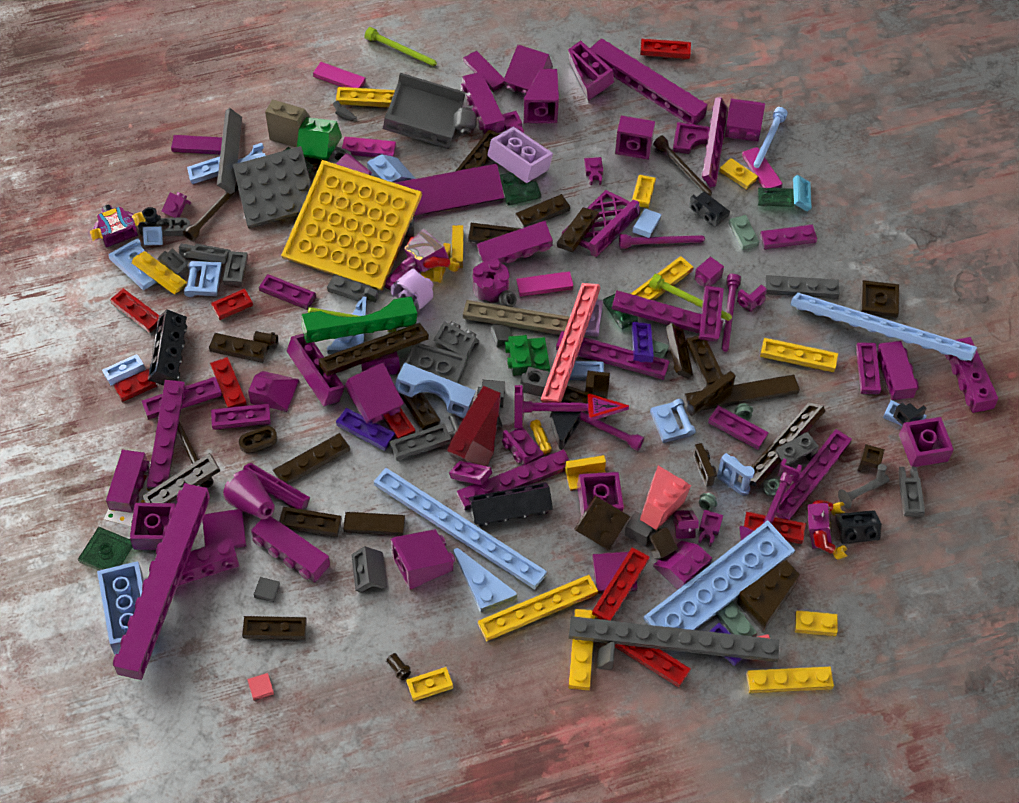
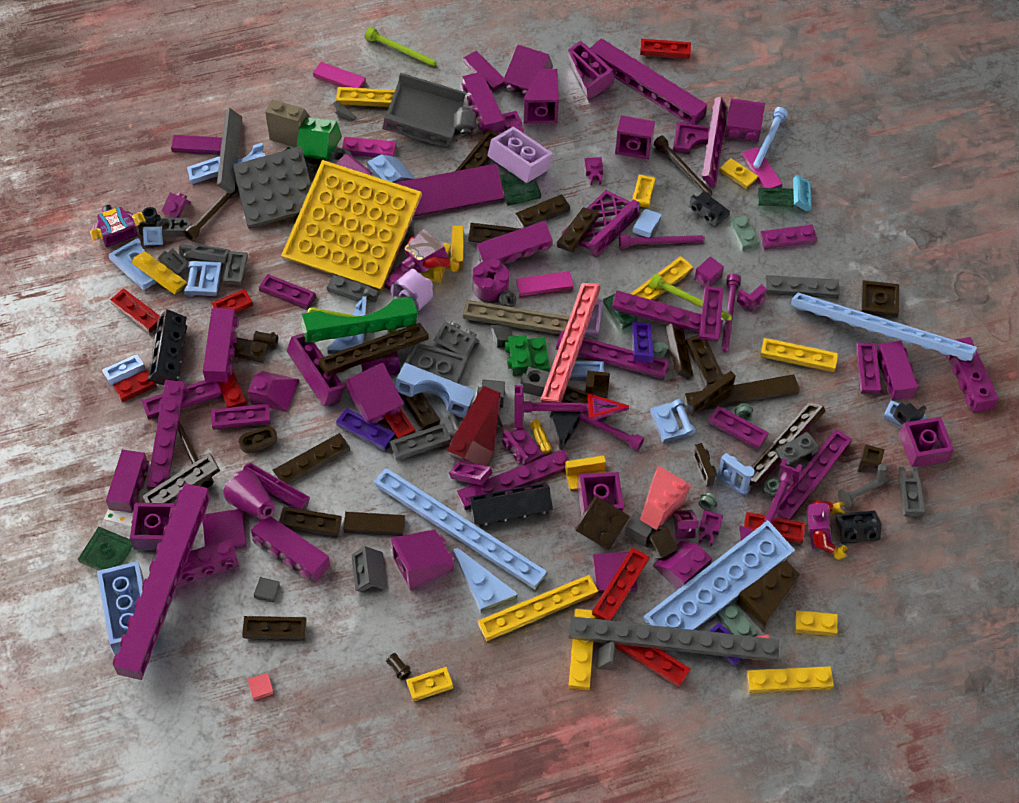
none -> magenta brick [203,308,239,382]

